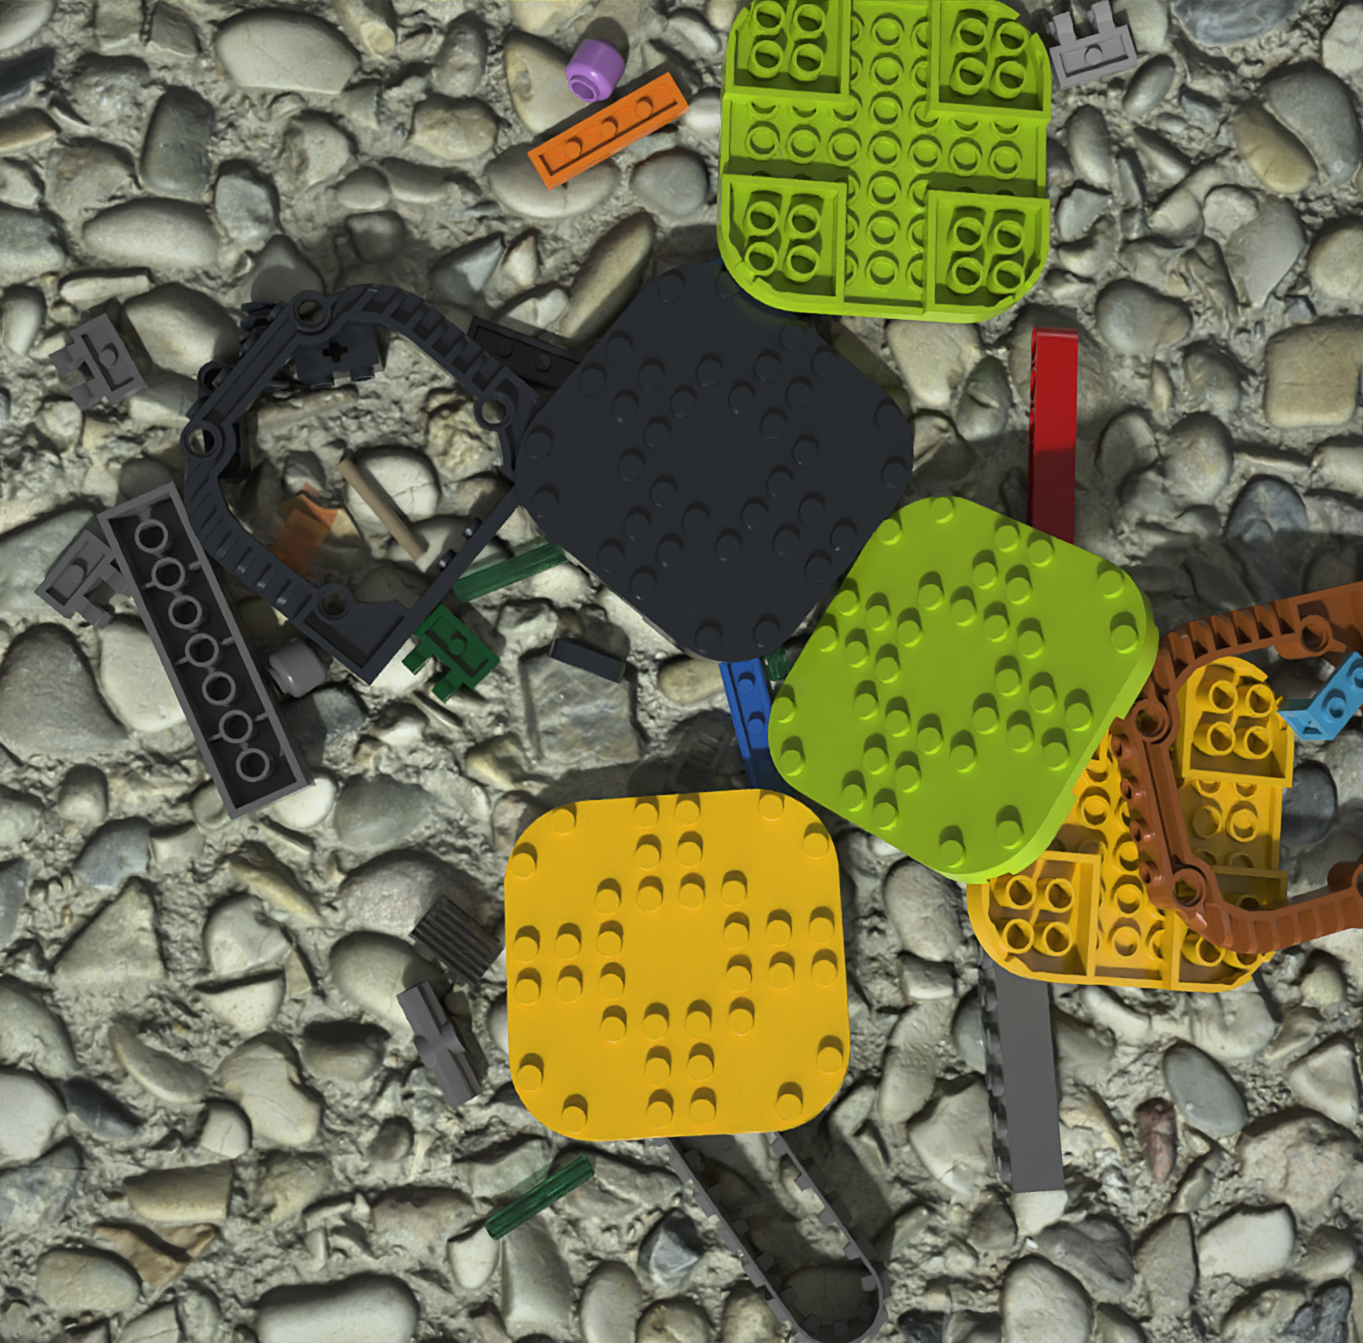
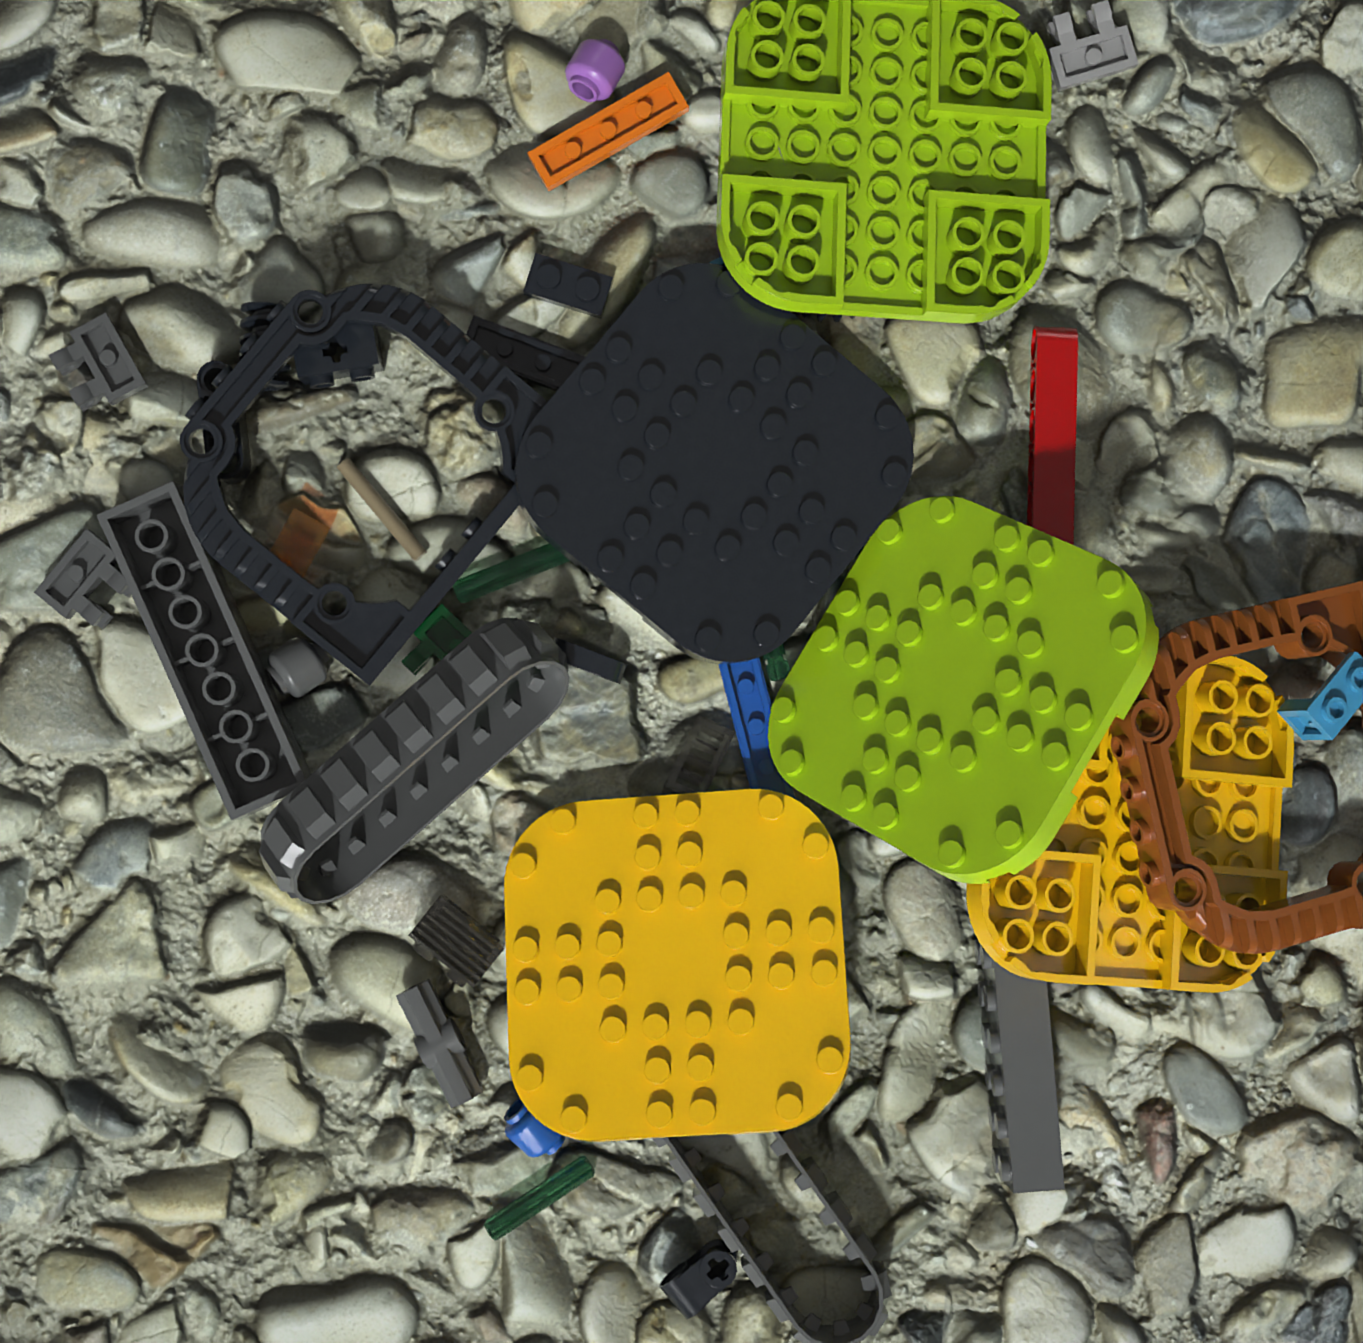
none -> dark grey piece [259,618,569,904]
none -> blue head [504,1097,565,1158]
none -> black plate [523,253,614,319]
none -> black piece [659,1239,737,1319]

